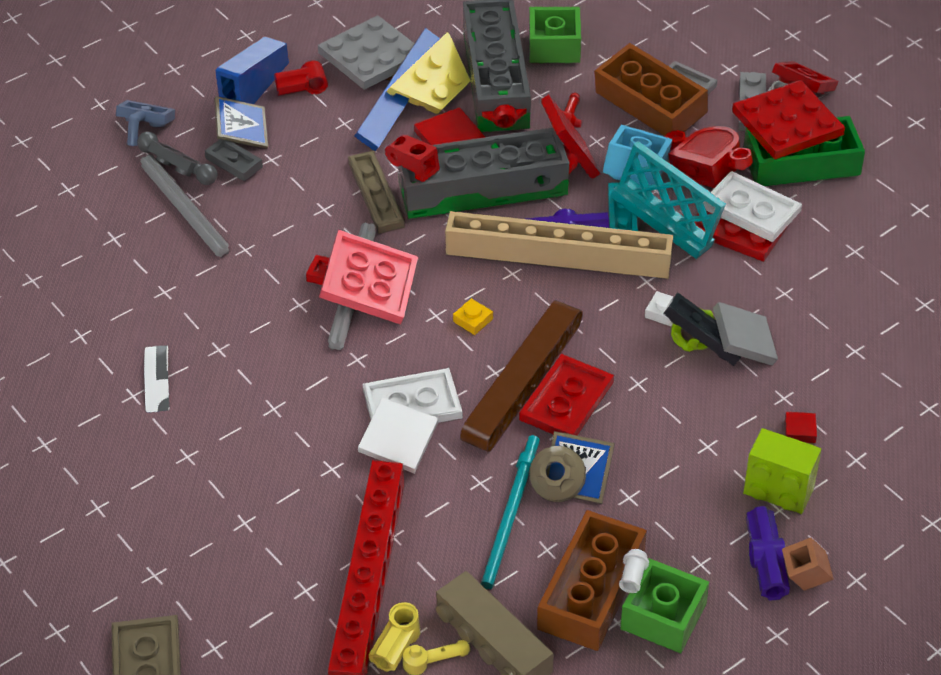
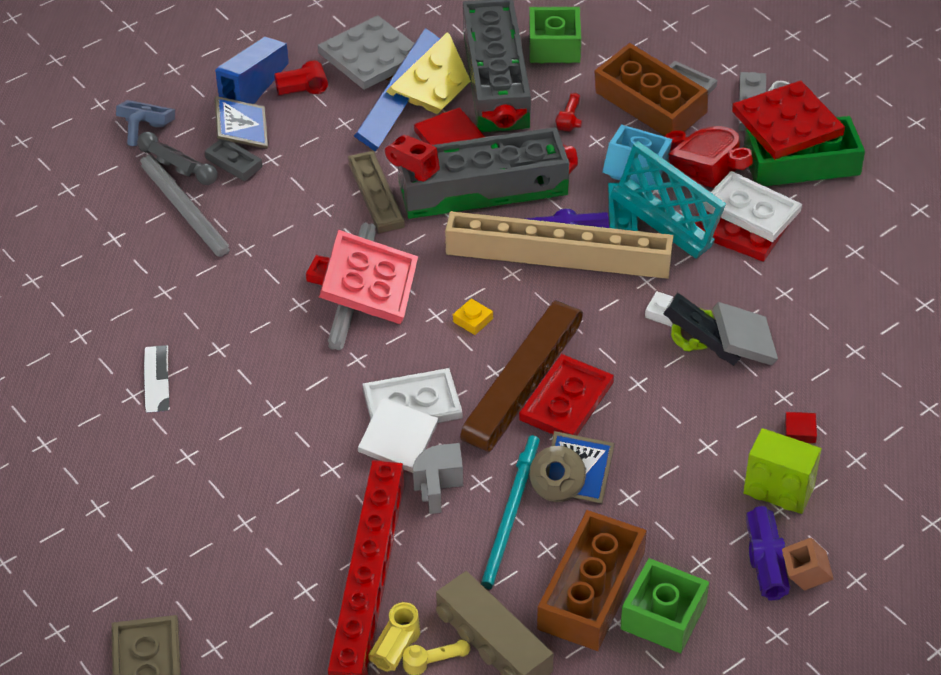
red tile [541,94,601,179] -> none
white pin [619,549,649,593] -> none
red plate [772,61,839,95] -> none
none -> light grey brick [413,443,463,514]

